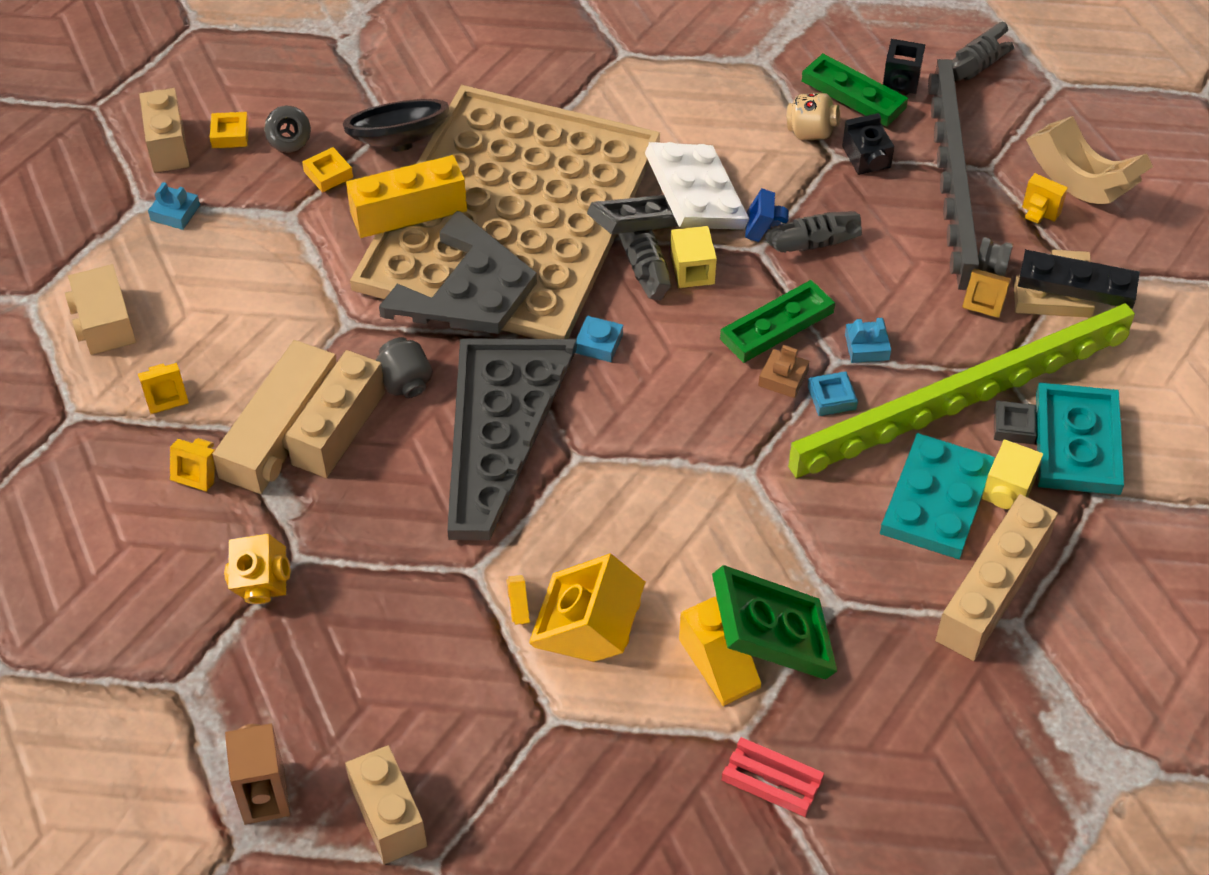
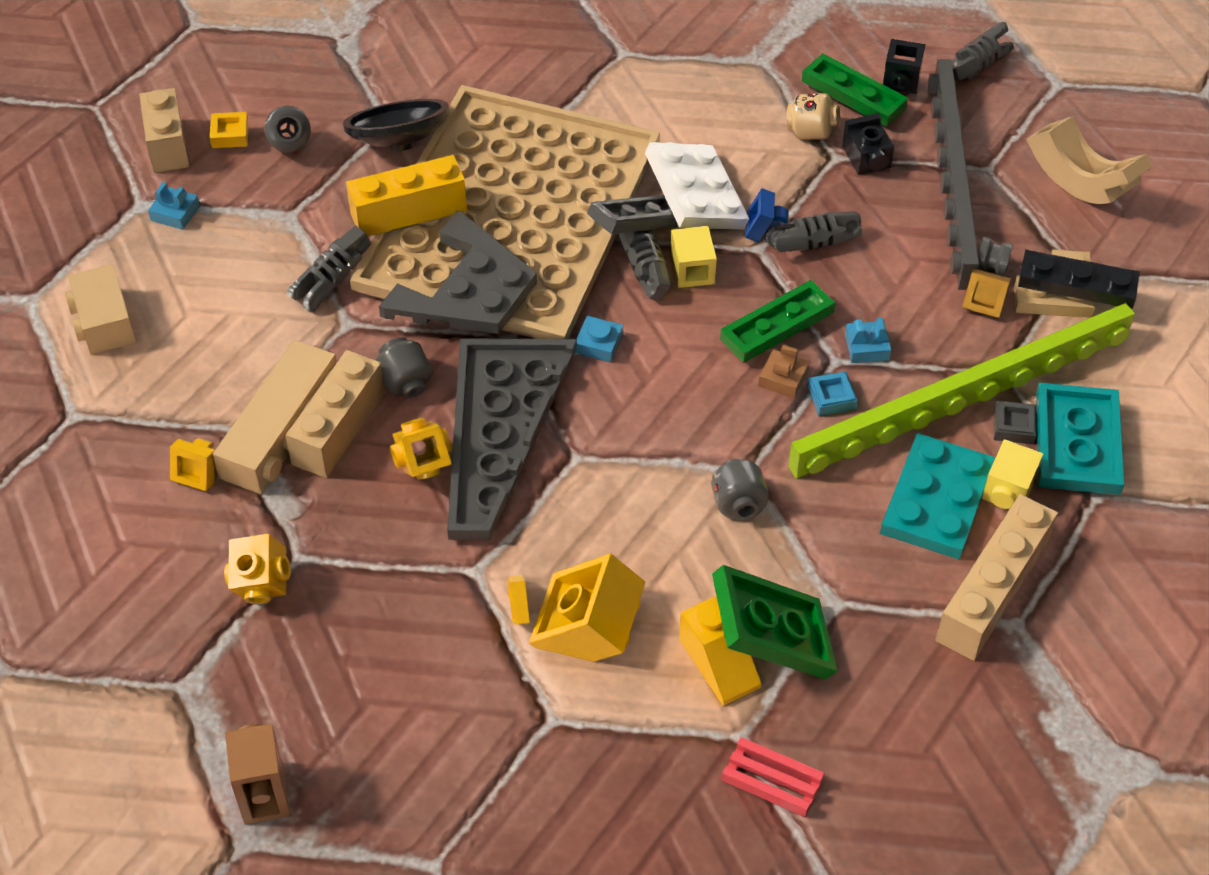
yellow tile [138,363,189,415] -> none
yellow plate [302,147,353,193] -> none
tan brick [345,745,427,865] -> none
yellow tile [1022,173,1068,224] -> none
none -> dark grey hinge [287,226,371,312]
none -> yellow brick [390,418,452,480]
none -> dark grey head [711,459,769,520]

